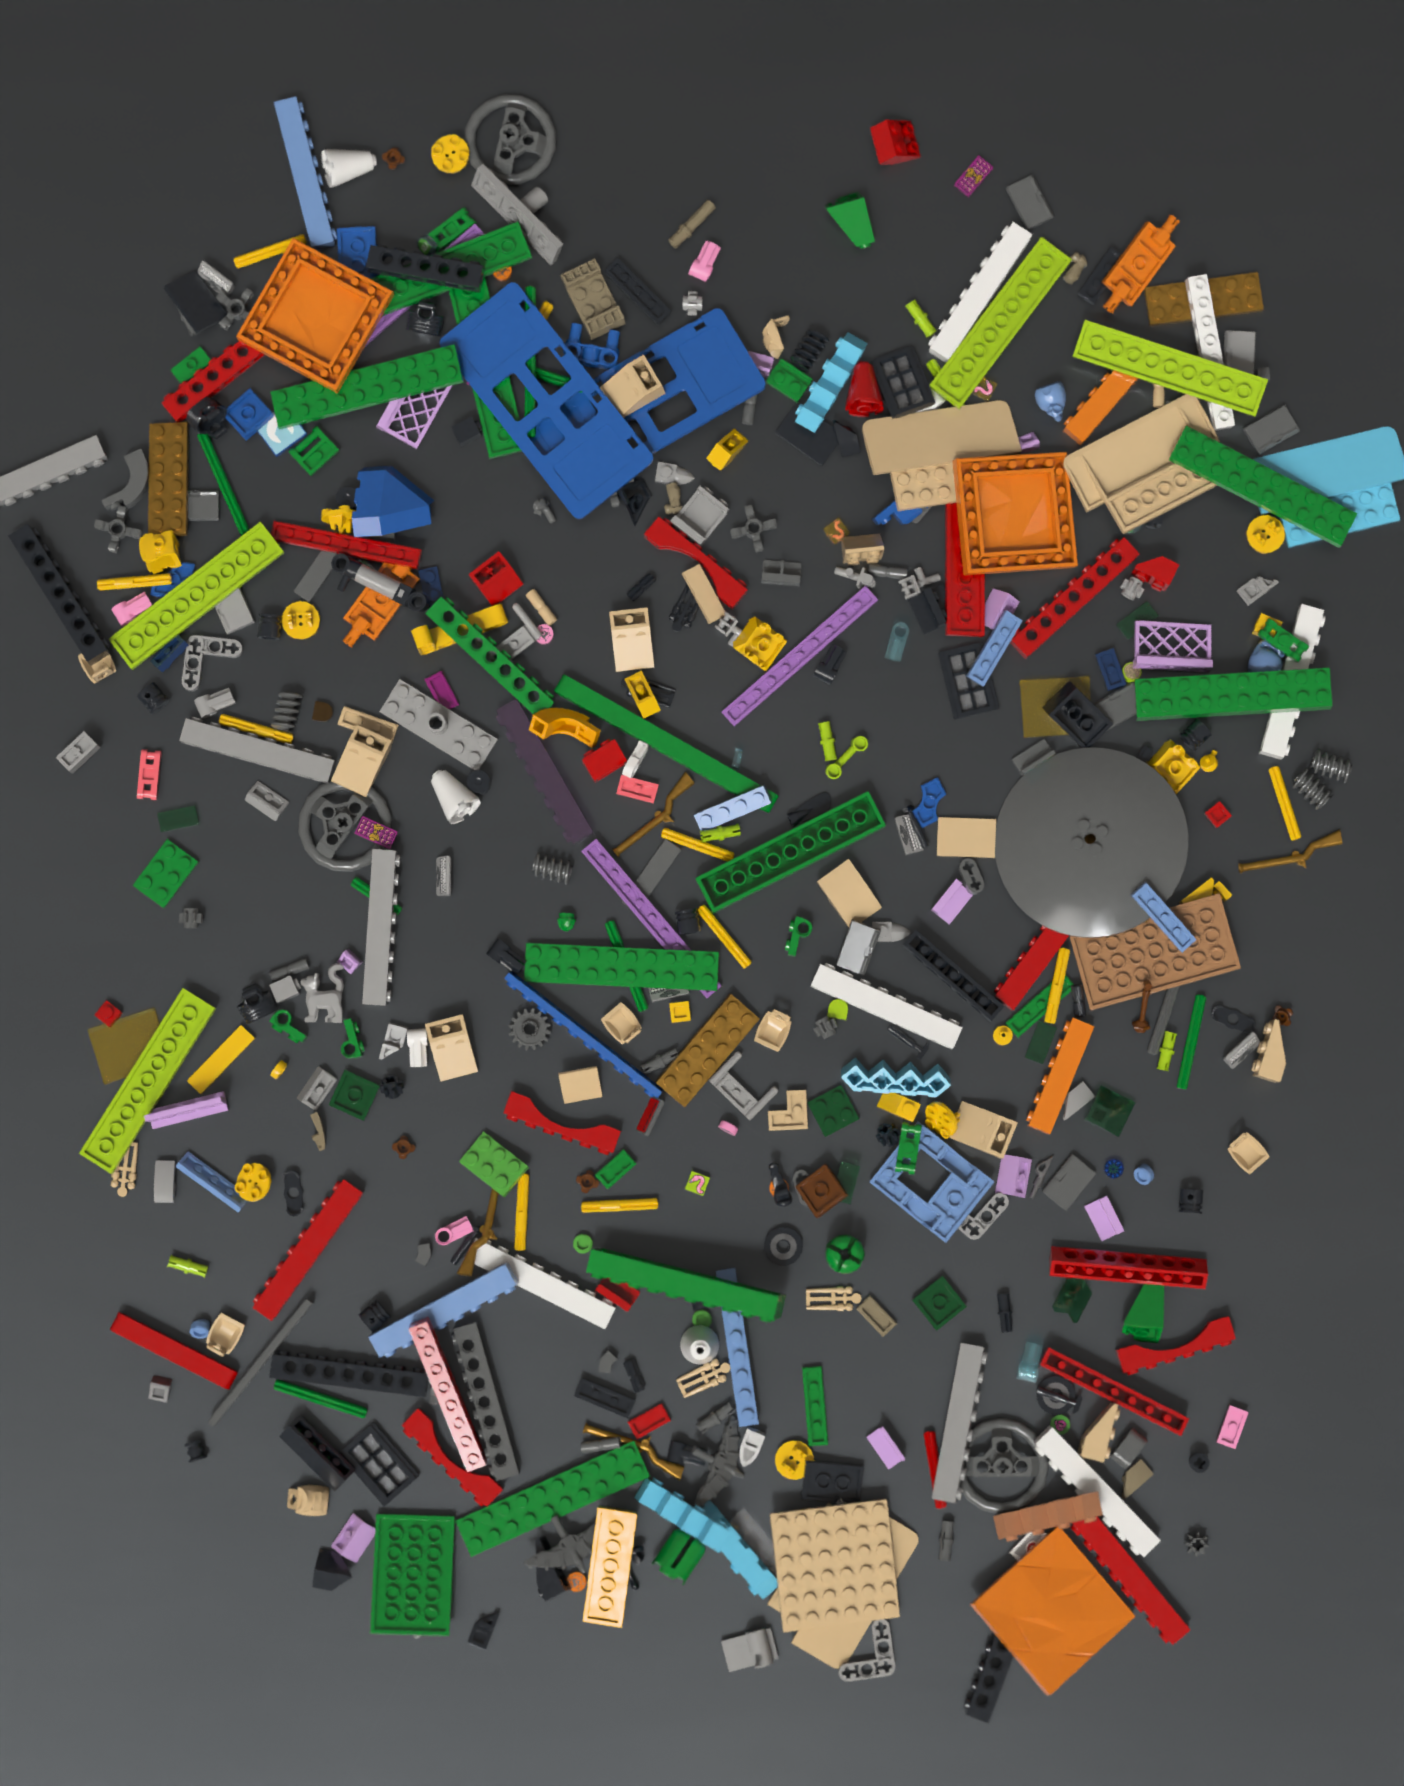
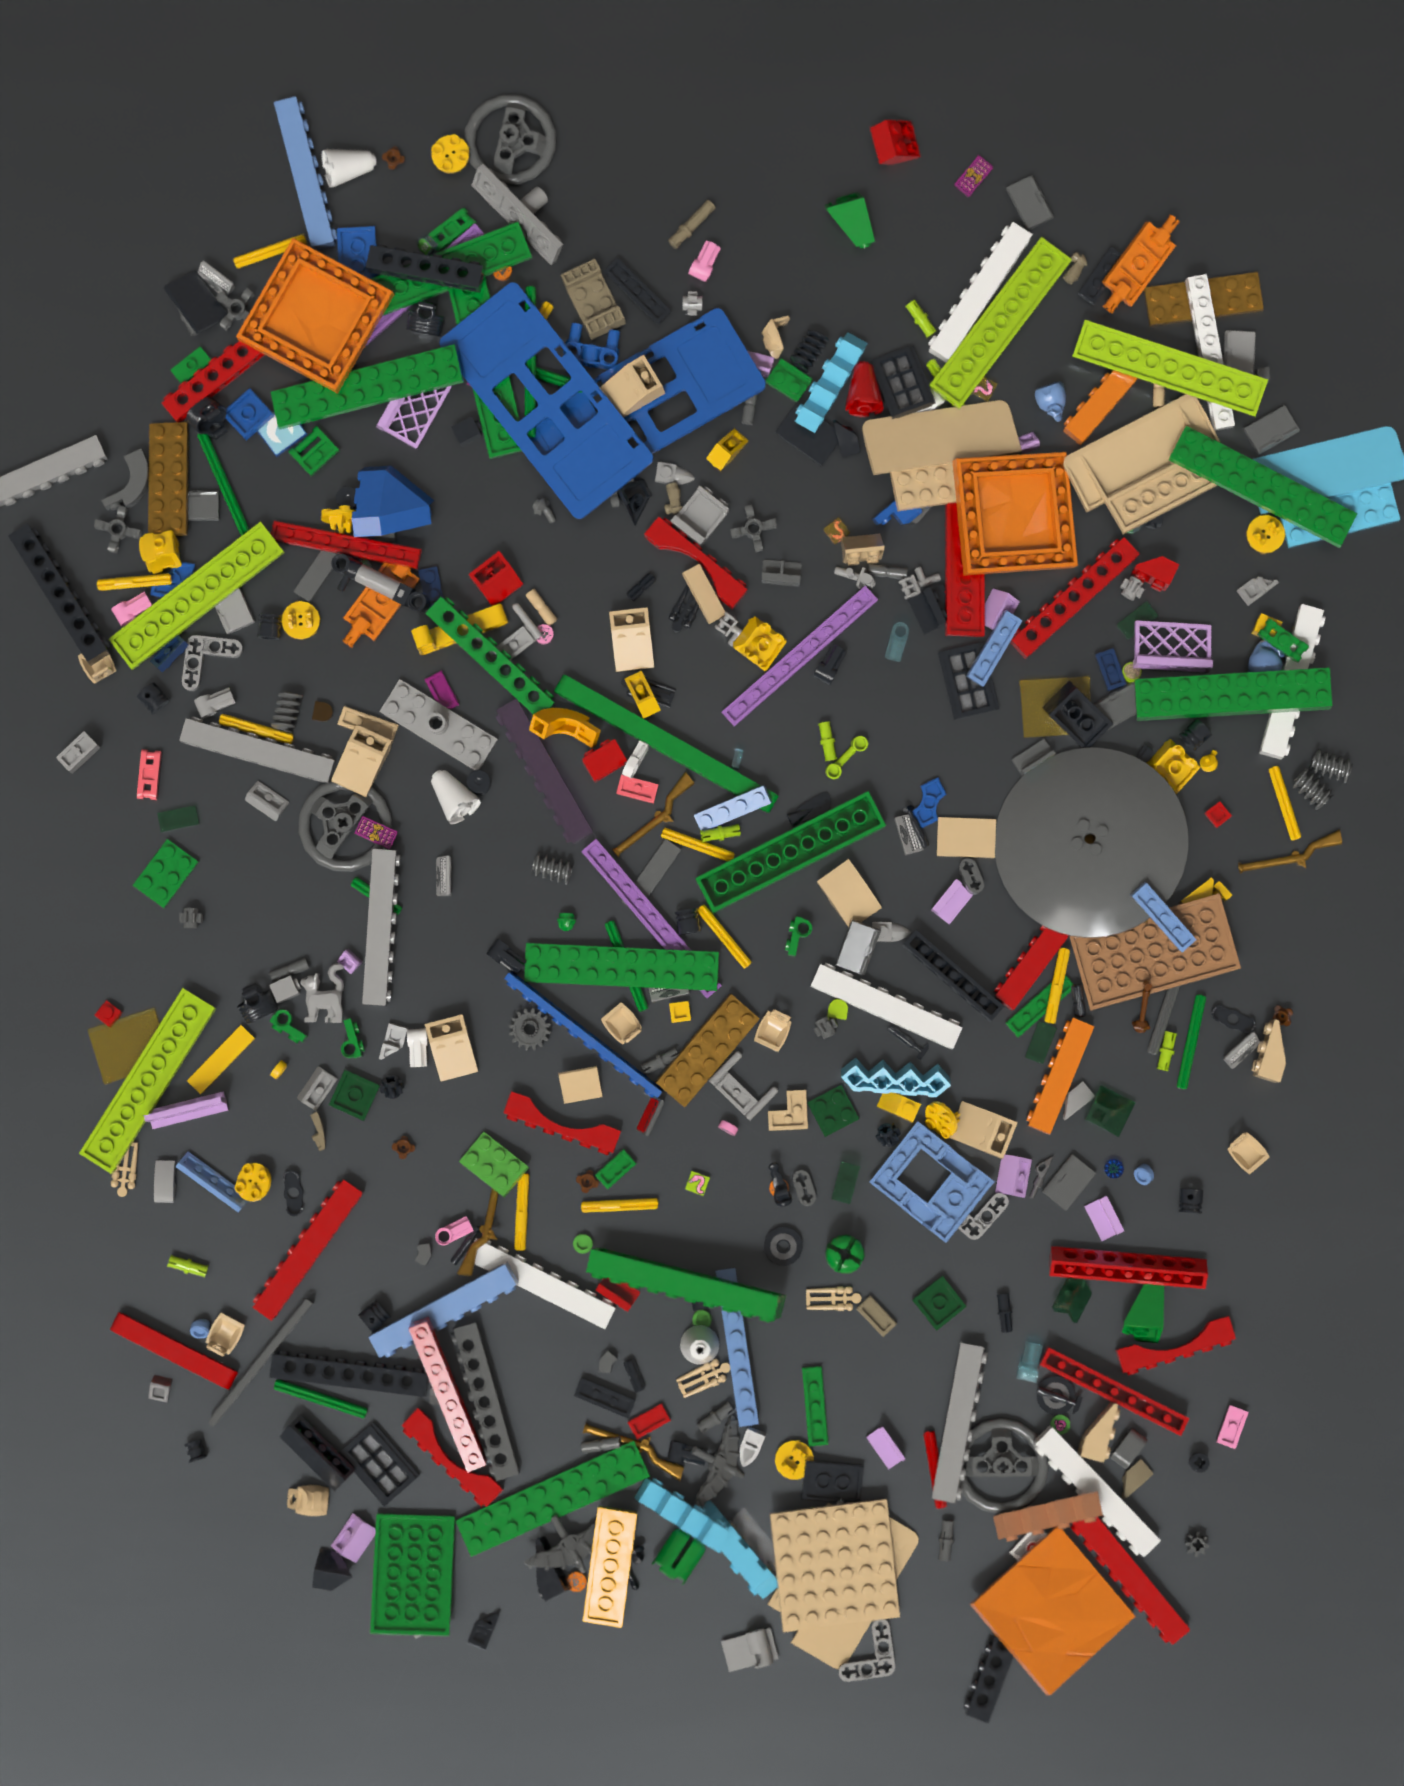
reddish brown tile [795,1163,849,1218] -> none
green plate [895,1122,922,1175] -> none
yellow tile [993,1026,1013,1045] -> none

